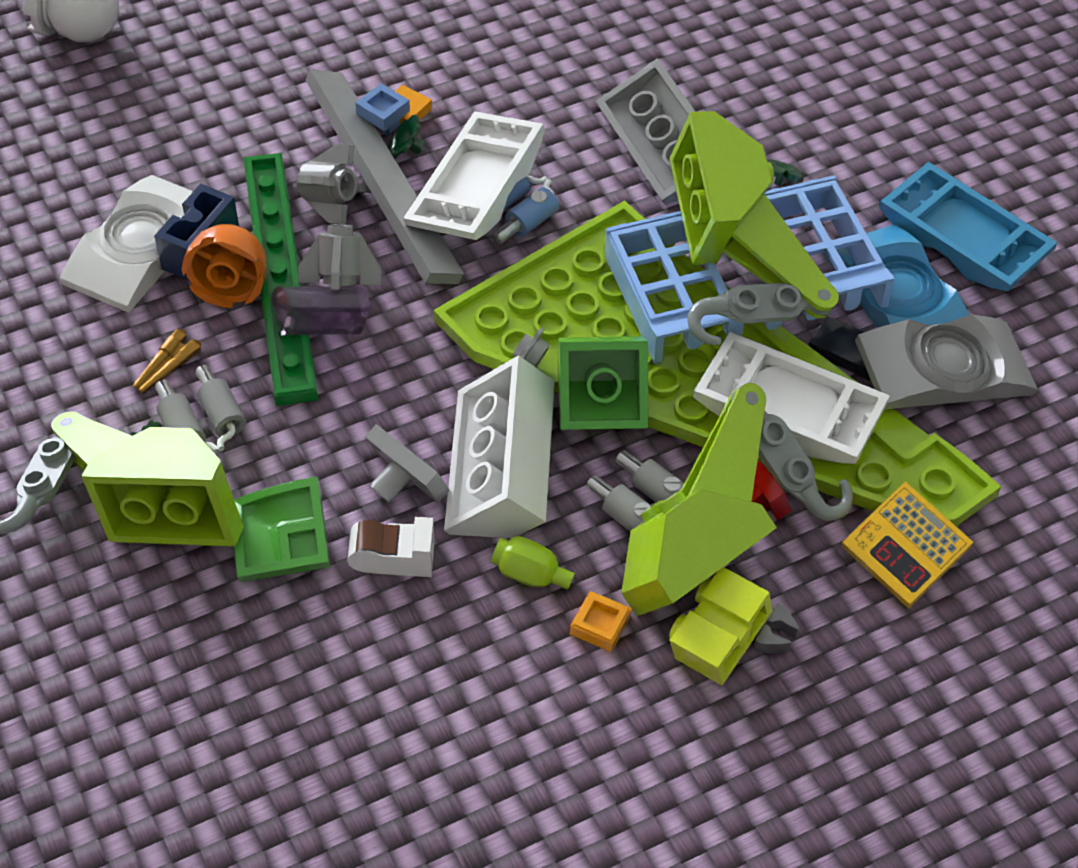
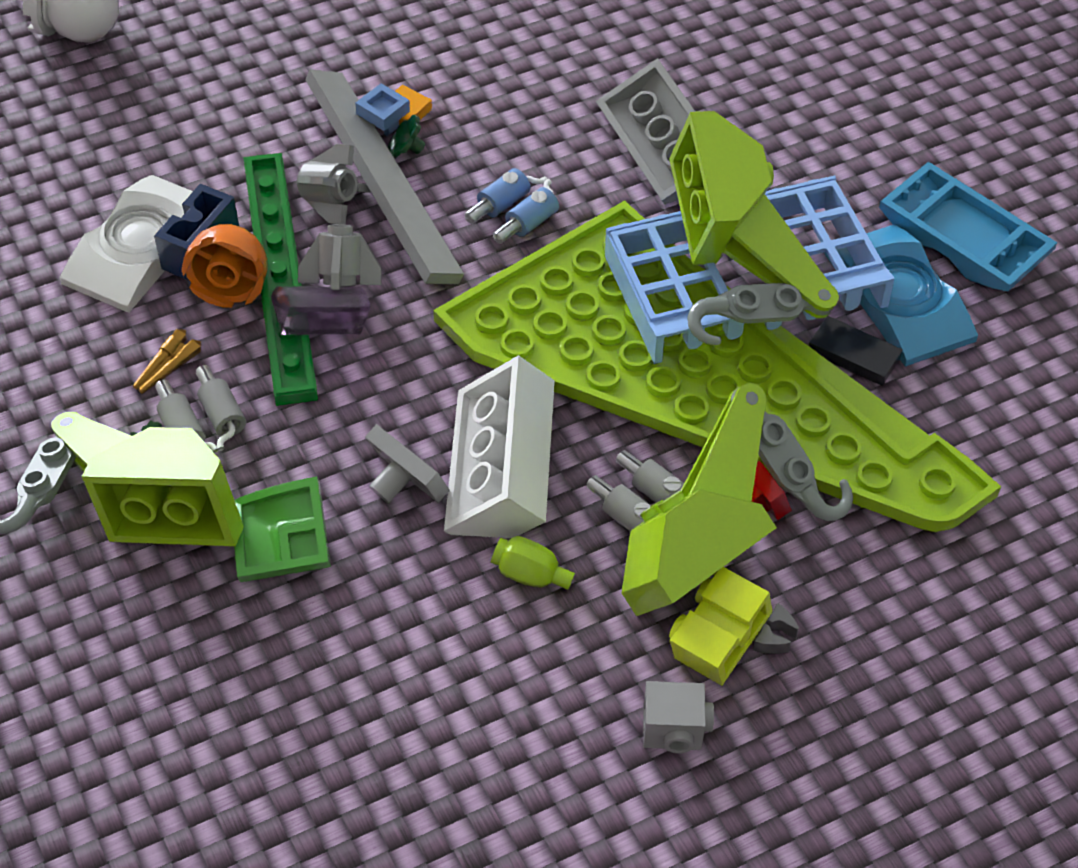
white leg [347,517,434,577] -> none
white slope [403,111,545,240] -> none
light grey plate [513,328,551,367] -> none
bright green slope [558,336,648,430] -> none
light orange tile [570,591,632,652] -> none
white slope [693,332,890,464] -> none
dark green plant [766,159,804,186] -> none
tile [842,481,973,609] -> none
light grey slope [855,314,1038,410] -> none
none -> light grey brick [643,681,714,753]

